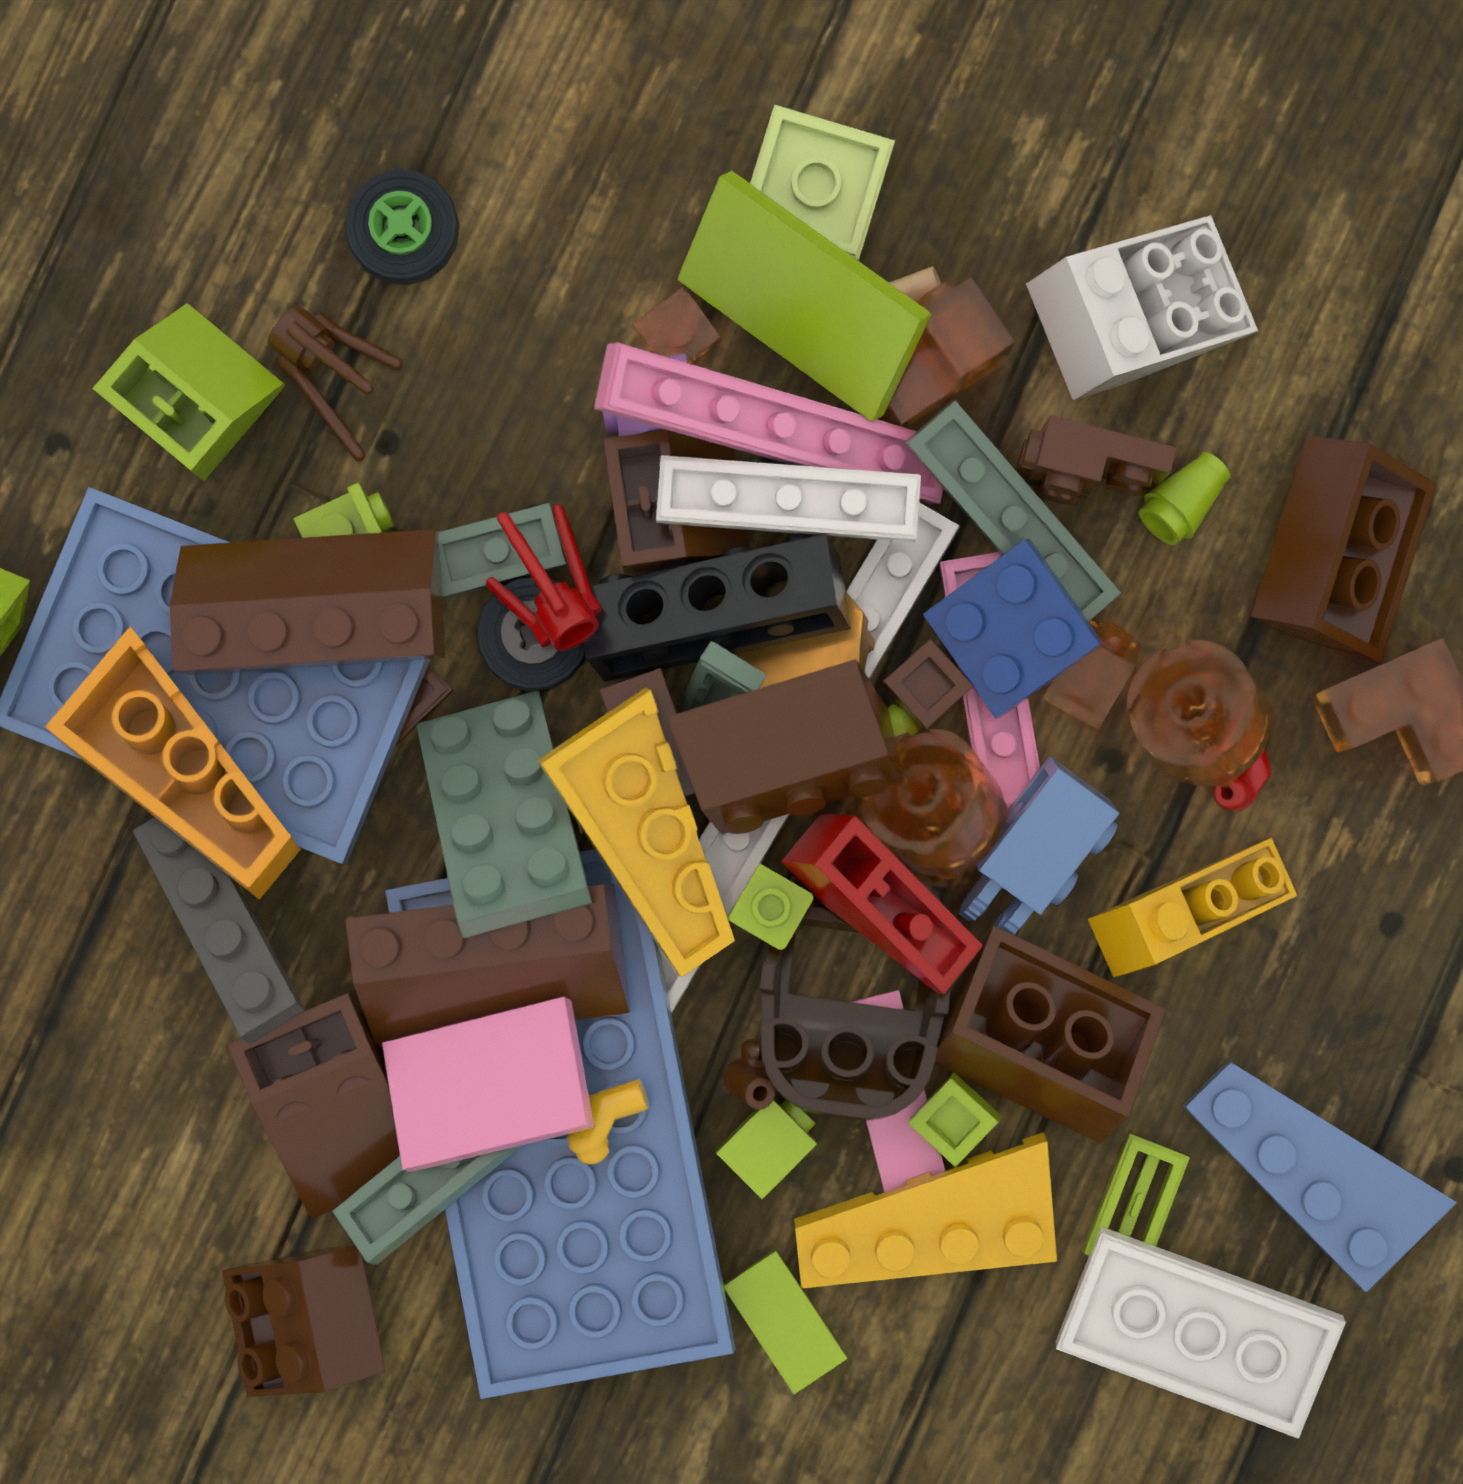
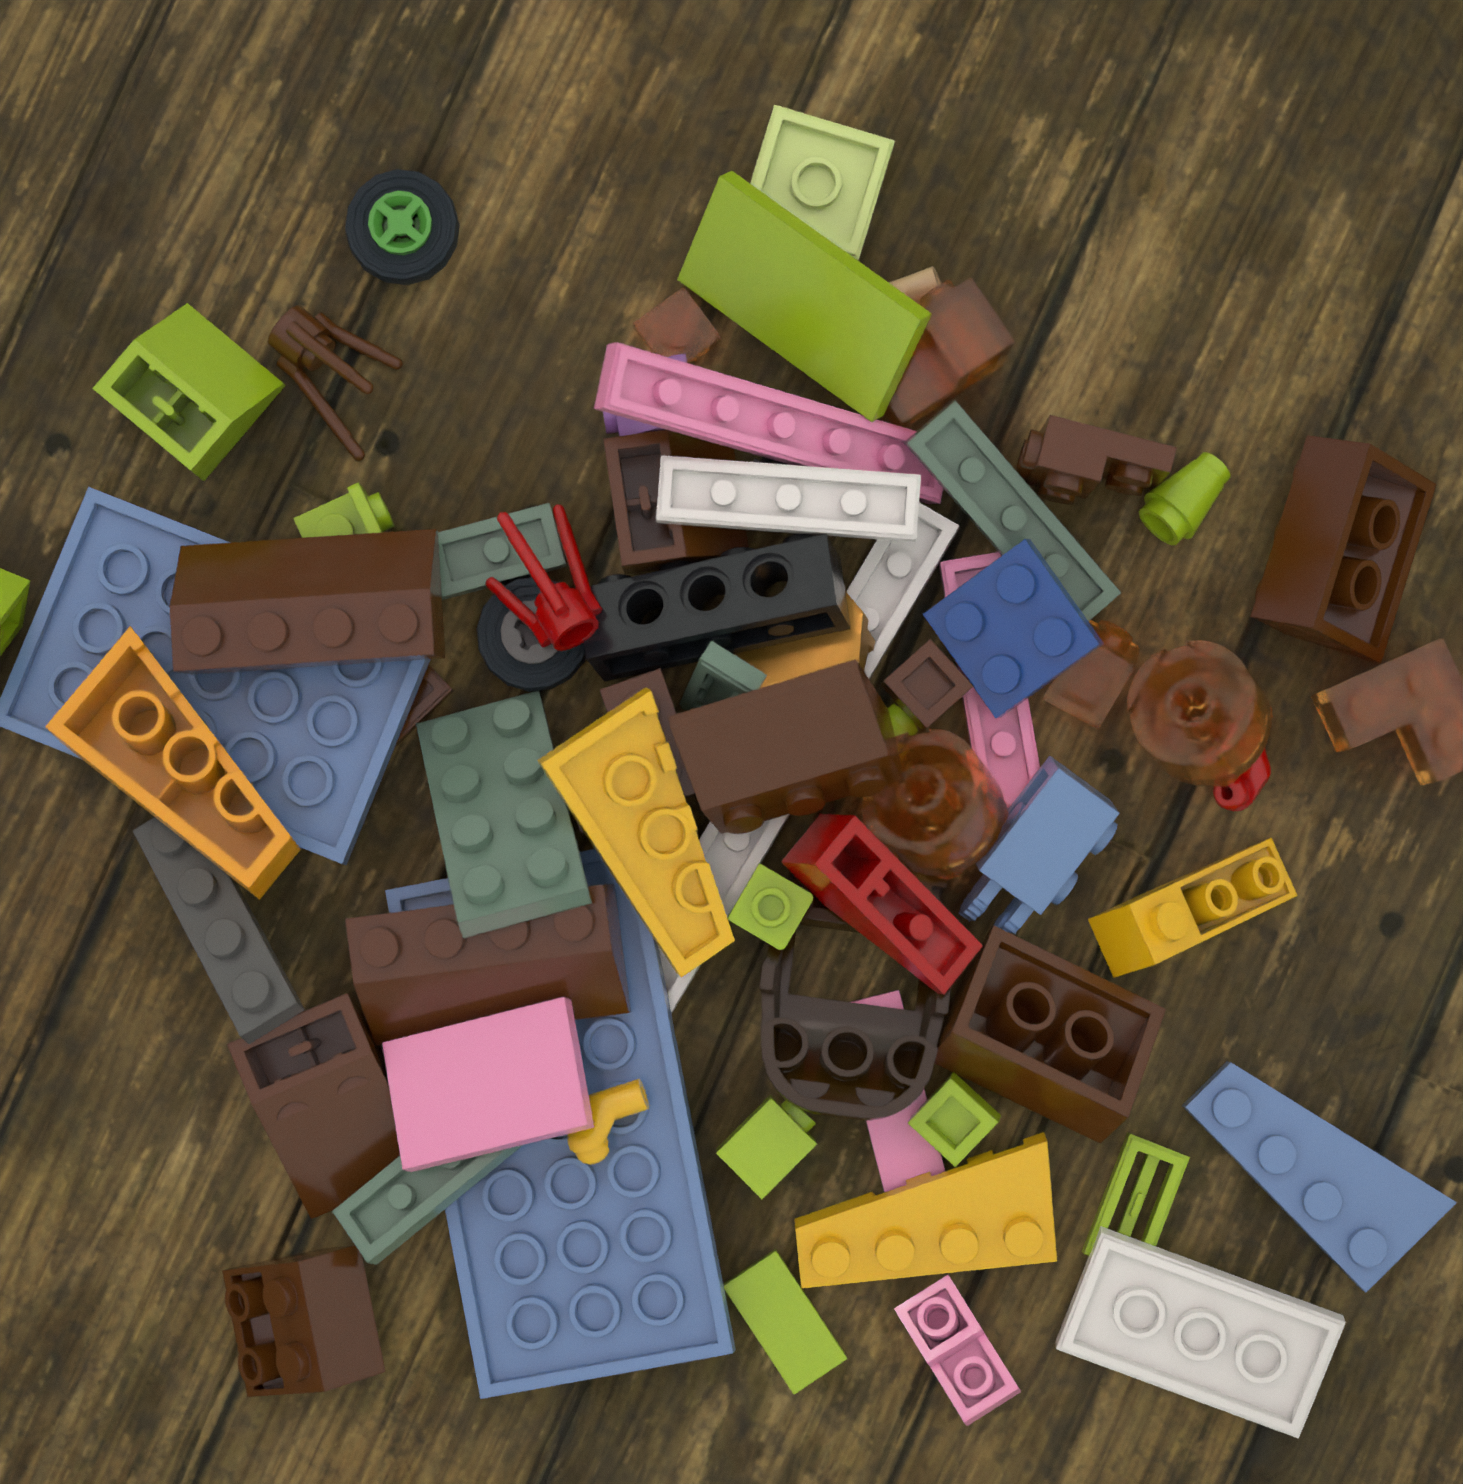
reddish brown arm [724,1039,775,1110] -> none
white slope [1026,215,1258,401] -> none
none -> bright pink slope [894,1275,1021,1426]

